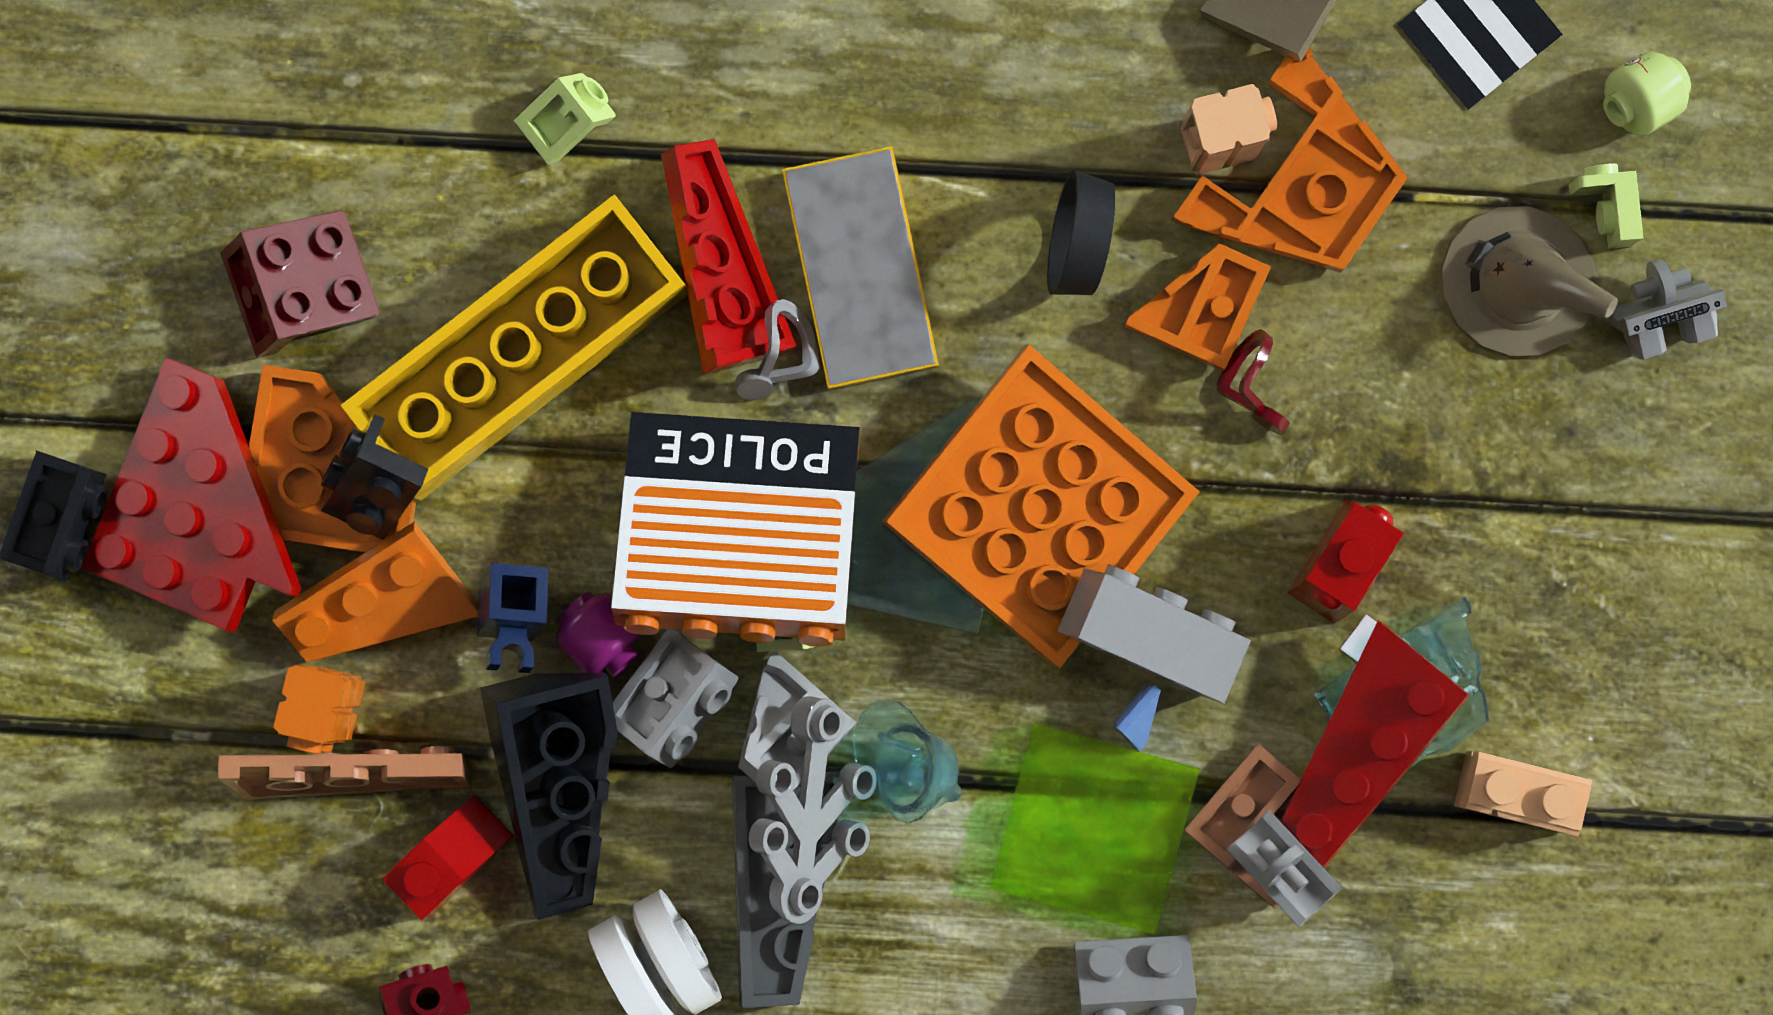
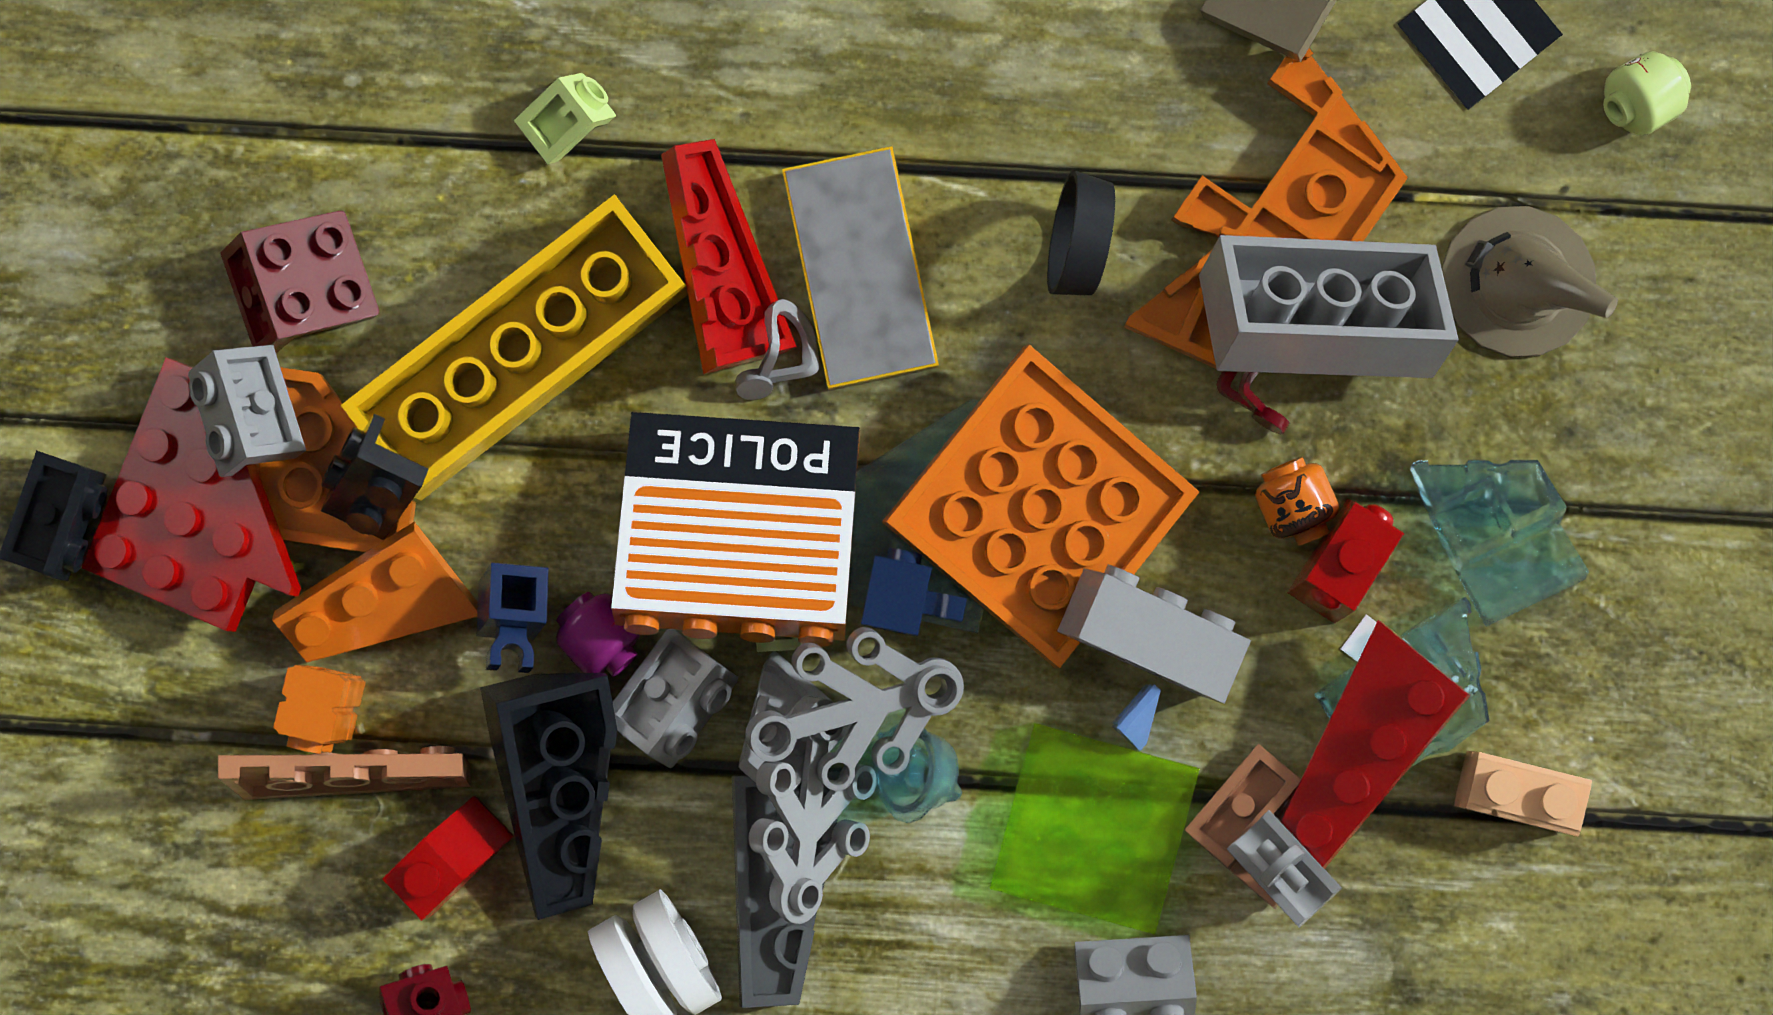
light nougat brick [1180,84,1277,175] -> none
yellowish green bracket [1569,164,1644,249] -> none
light grey hips [1609,259,1727,360] -> none
none -> light grey bracket [188,345,306,477]
none -> light grey plant [745,627,964,791]
none -> dark blue brick [861,548,967,637]
none -> light grey brick [1199,235,1459,378]
none -> orange head [1255,456,1339,546]
none -> clear light blue slope [1410,460,1589,627]

